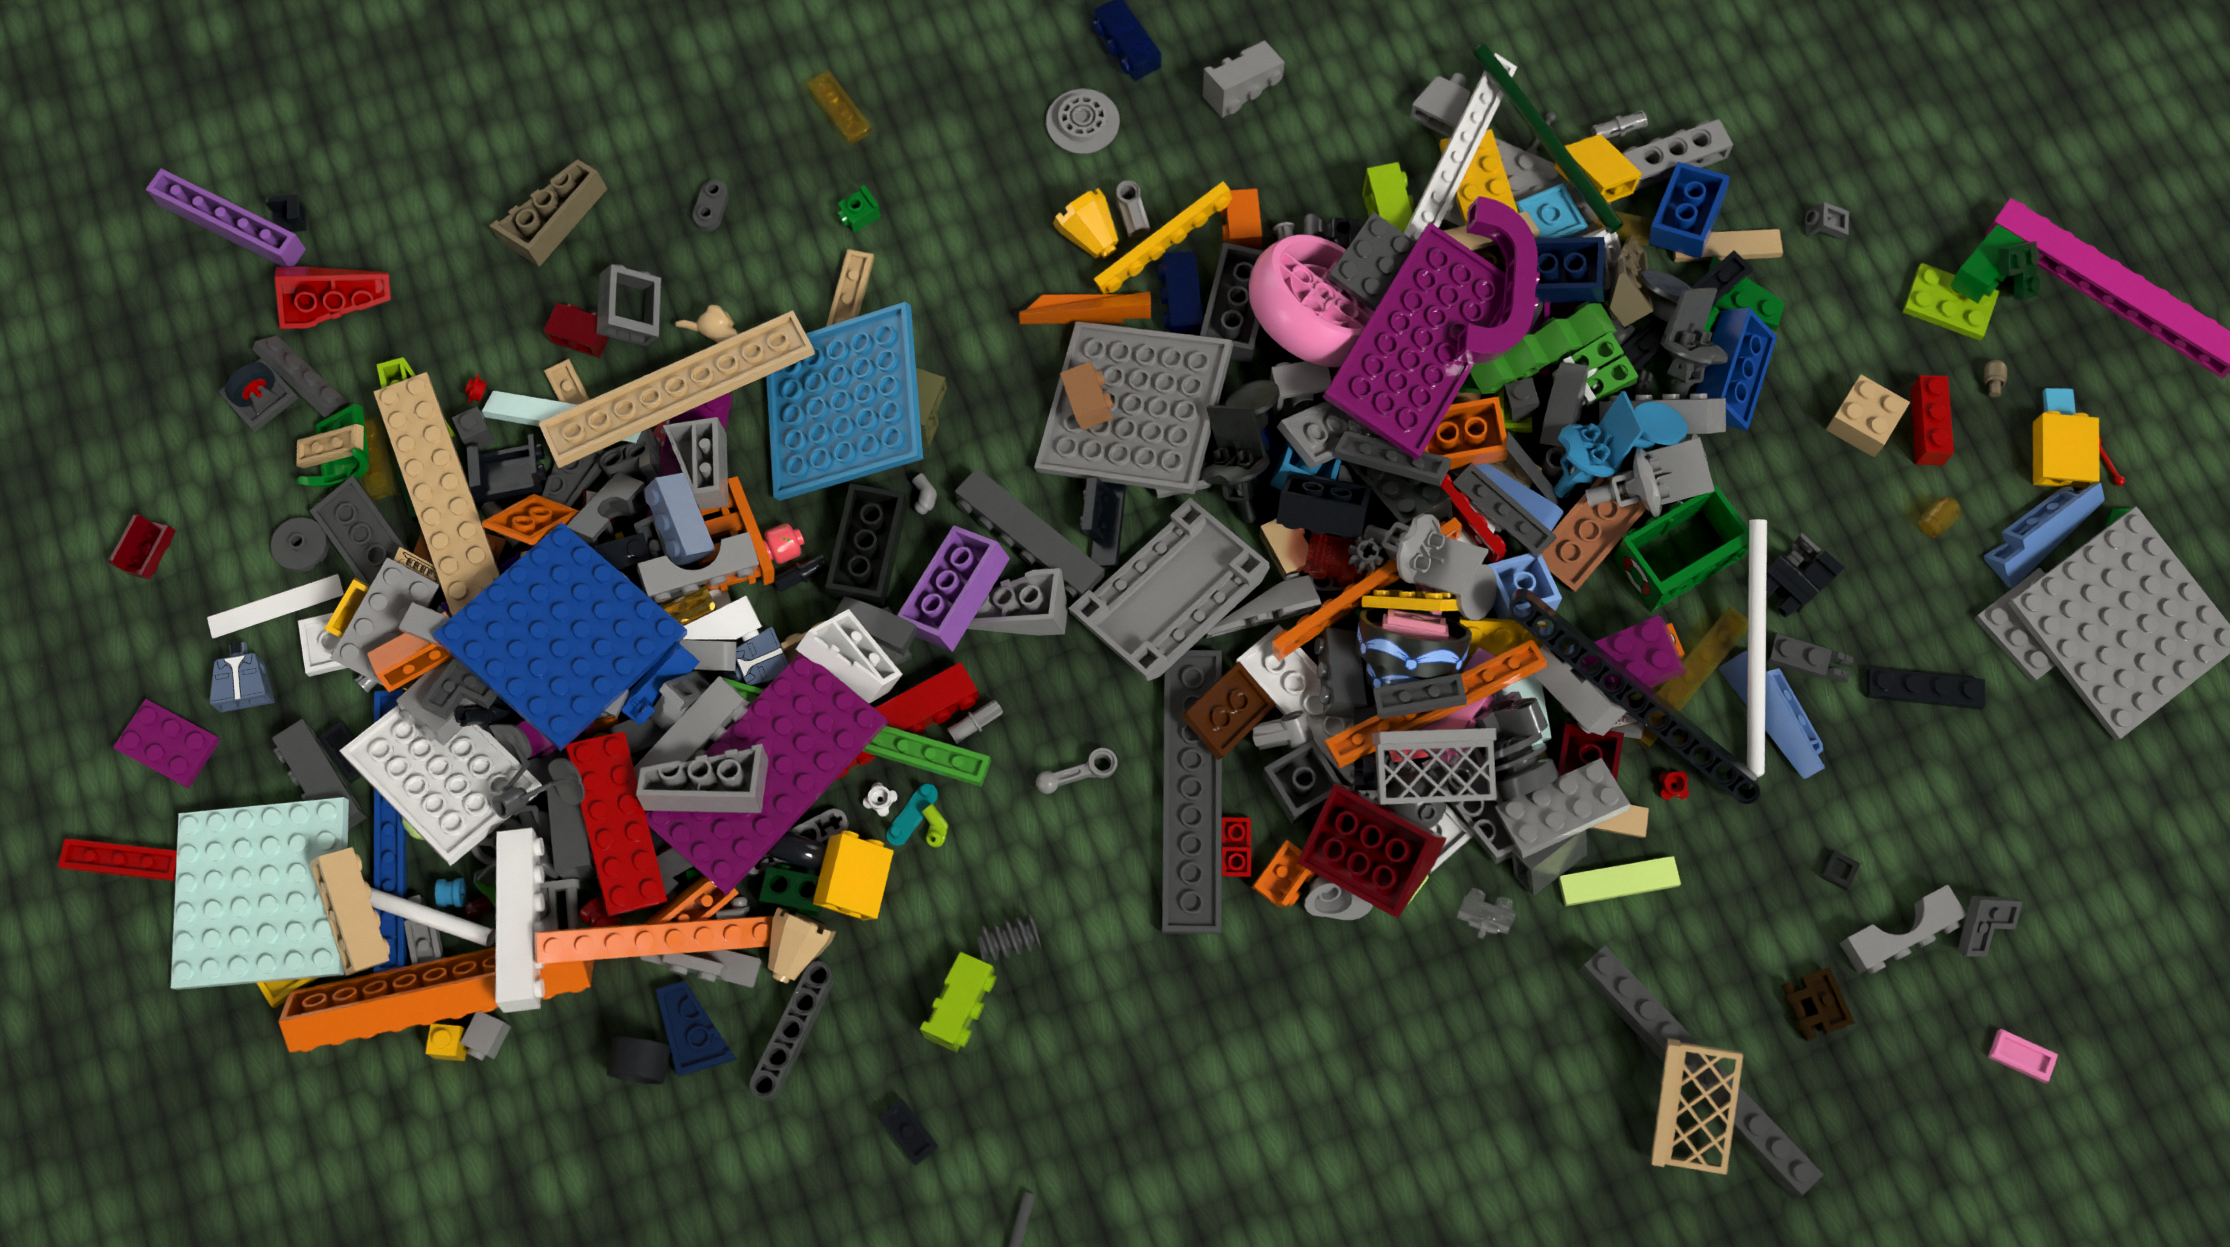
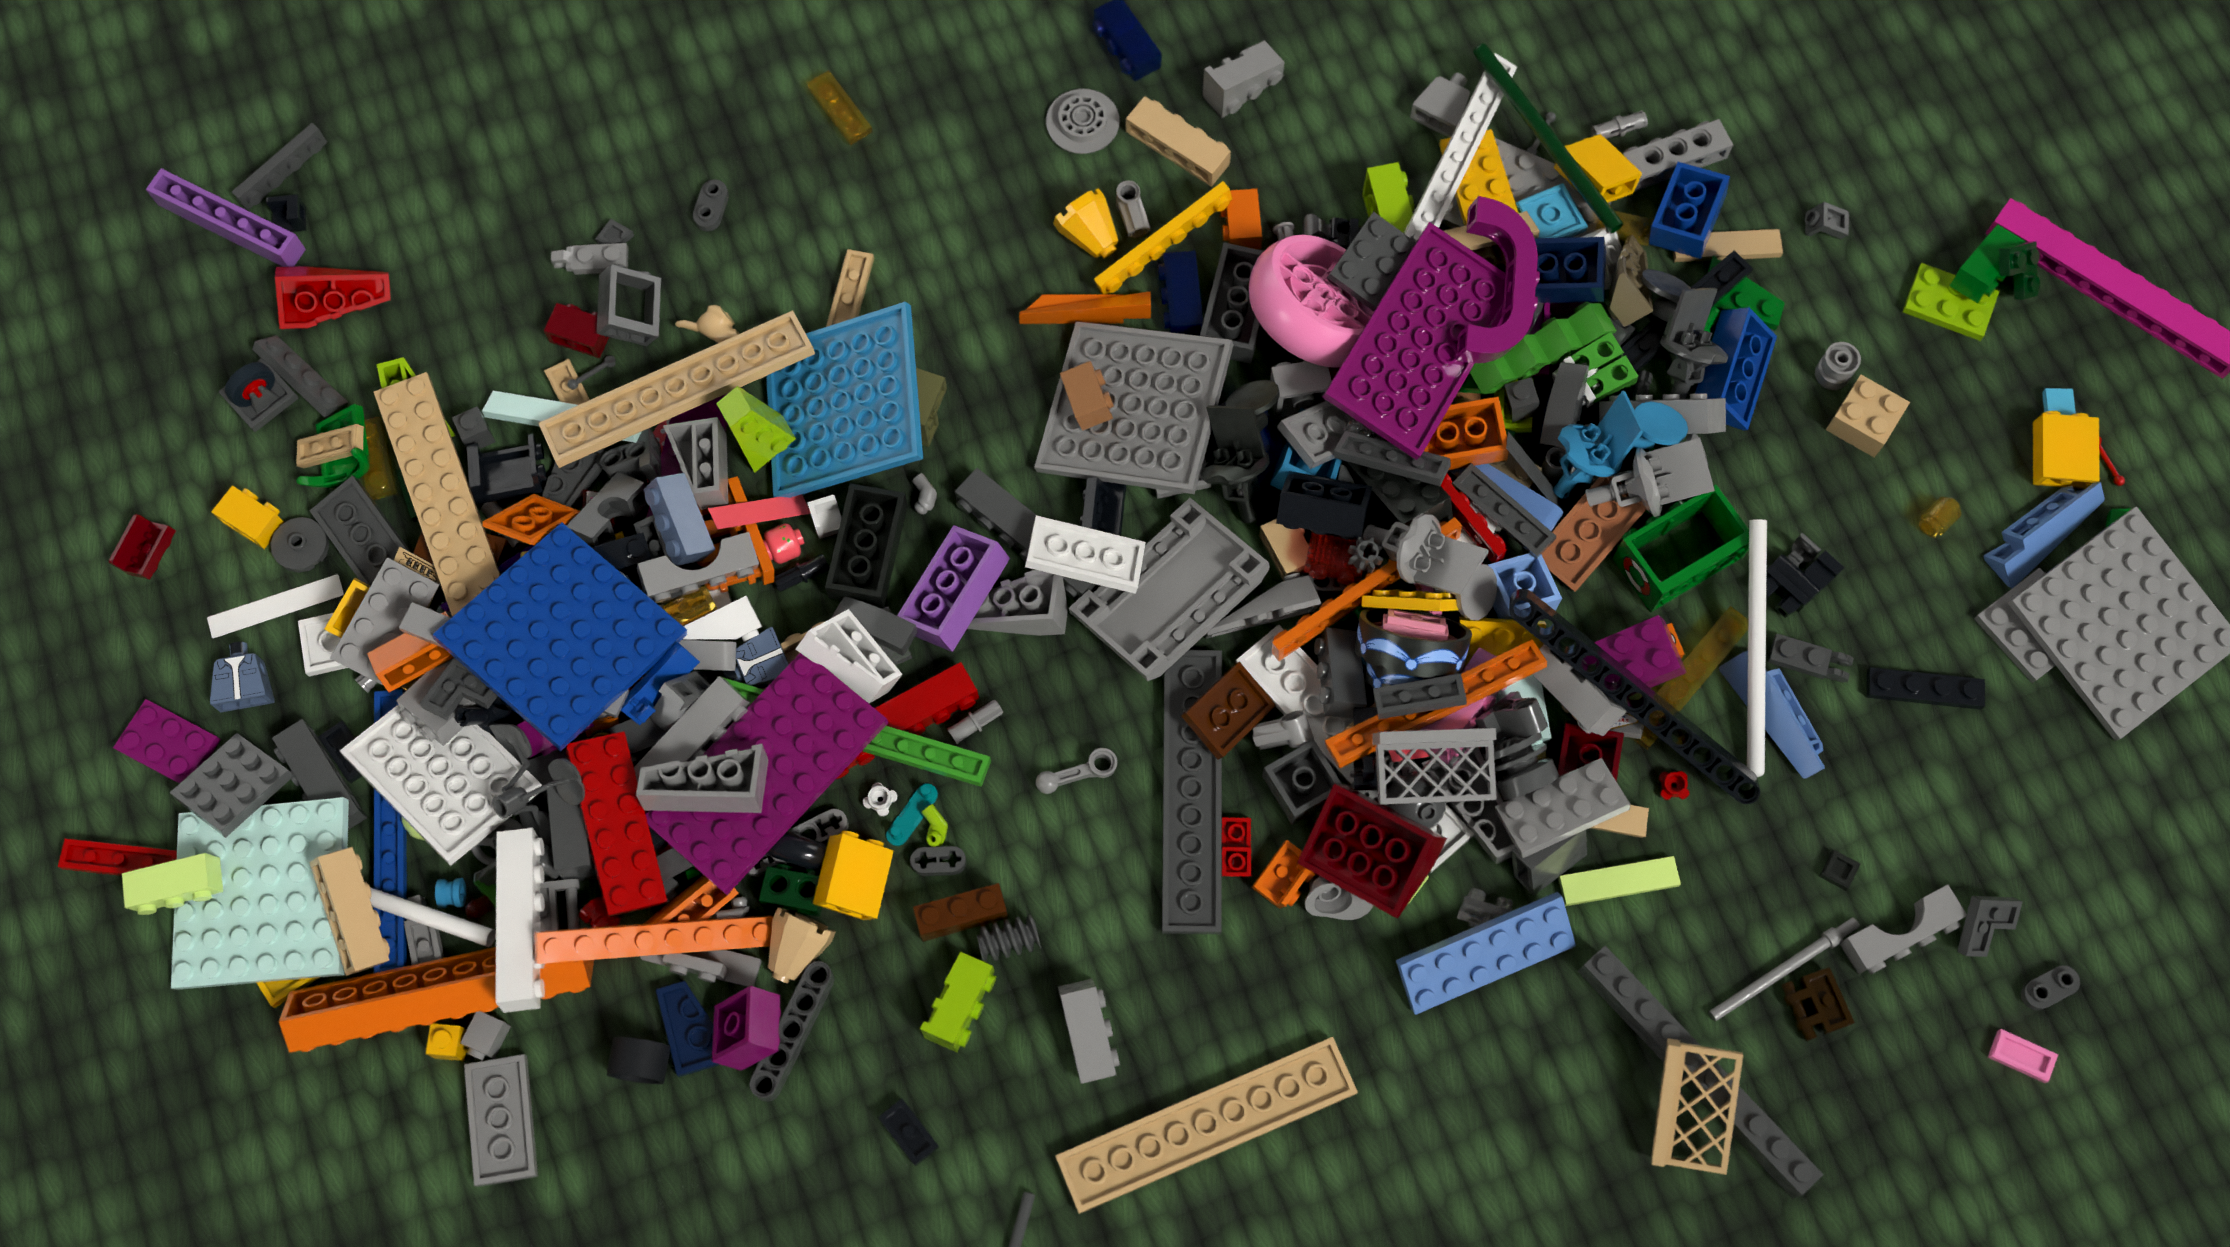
red plate [465,374,487,404] -> none
dark tan wedge [489,159,607,267] -> none
green brick [837,185,881,233] -> none
red brick [1910,375,1954,466] -> none
dark tan cylinder [1984,359,2007,397] -> none
none -> yellowish green brick [122,853,223,915]
none -> dark grey plate [170,733,293,838]
none -> yellow brick [211,486,285,550]
none -> dark grey plate [232,123,327,211]
none -> light grey plate [464,1054,538,1187]
none -> light grey hinge [551,243,628,275]
none -> dark grey hinge [567,356,616,390]
none -> dark grey tile [595,219,634,244]
none -> coral sticker [708,495,811,529]
none -> magenta brick [712,986,781,1071]
none -> lime wedge [716,386,796,473]
none -> white panel [807,495,842,539]
none -> dark grey beam [910,846,967,876]
none -> reddish brown brick [913,883,1008,942]
none -> white plate [1025,516,1146,594]
none -> tan plate [1056,1037,1358,1214]
none -> light grey wedge [1058,979,1120,1084]
none -> tan brick [1126,96,1231,187]
none -> medium blue plate [1396,892,1576,1015]
none -> light grey bar [1708,917,1860,1022]
none -> light grey wheel [1815,342,1861,390]
none -> dark grey plate [2021,966,2080,1010]

